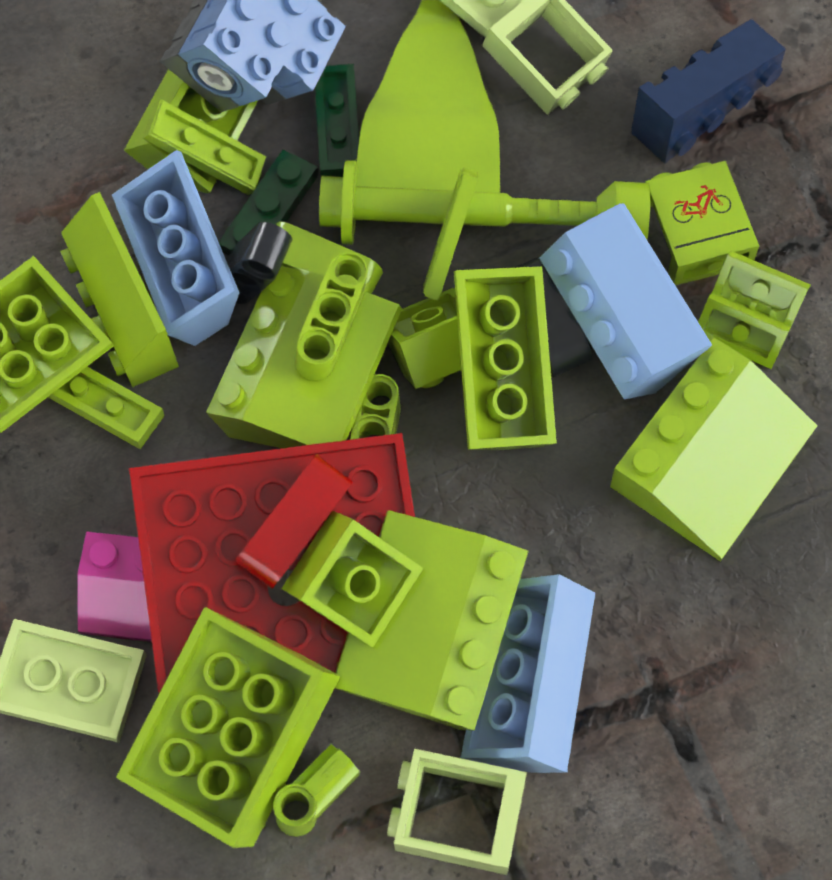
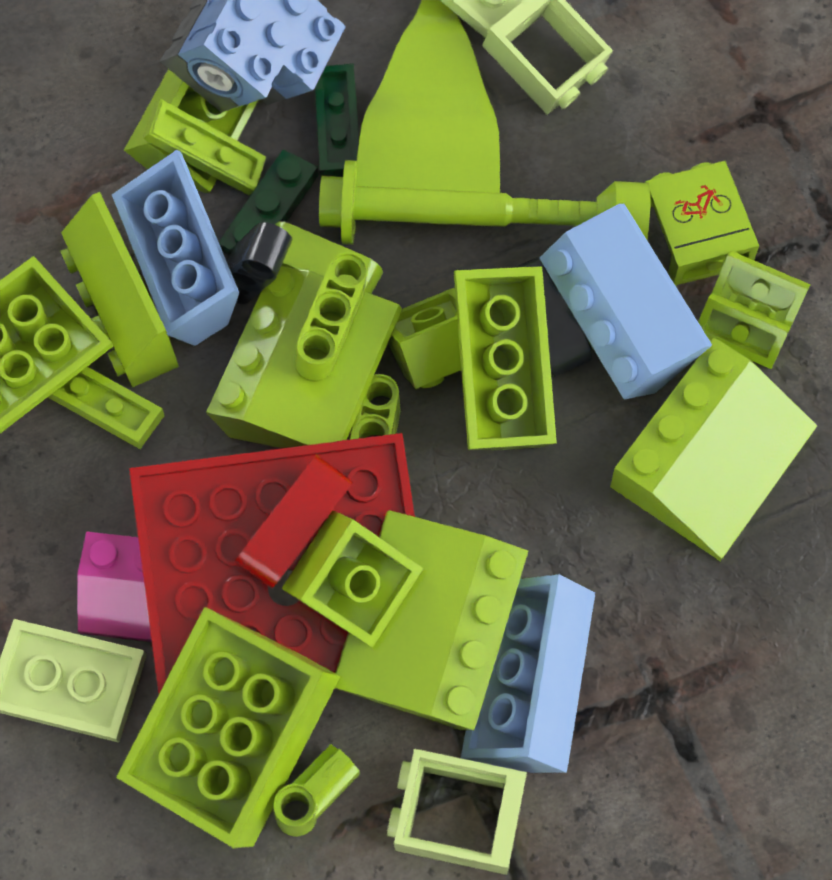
lime tile [423,168,478,301] -> none
dark blue wedge [631,19,786,164] -> none

